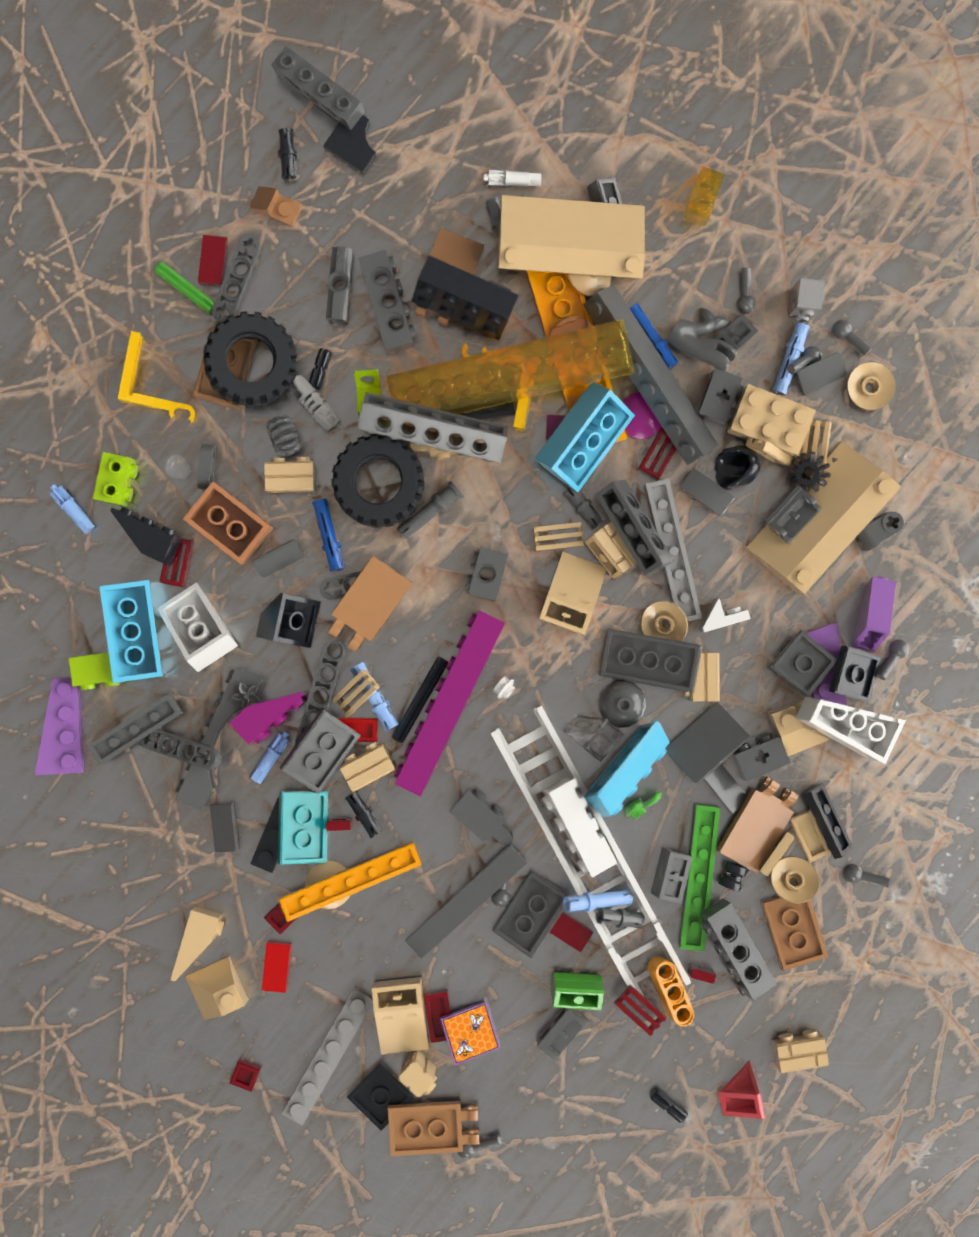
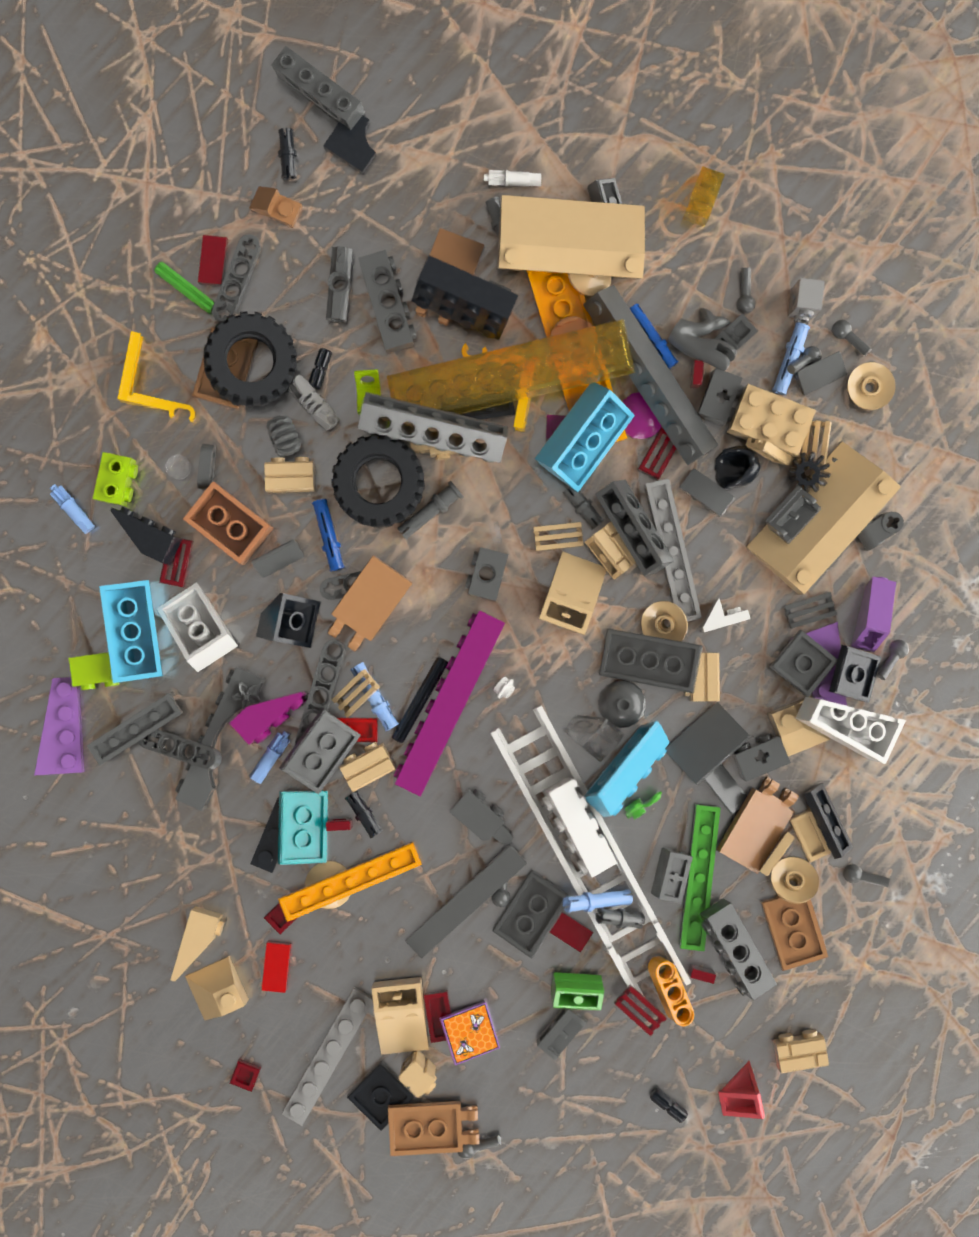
dark grey slope [210,802,239,852] -> none
black wheel [718,861,749,892] -> none
none -> dark red tile [690,360,704,389]
none -> dark grey tile [784,592,838,629]

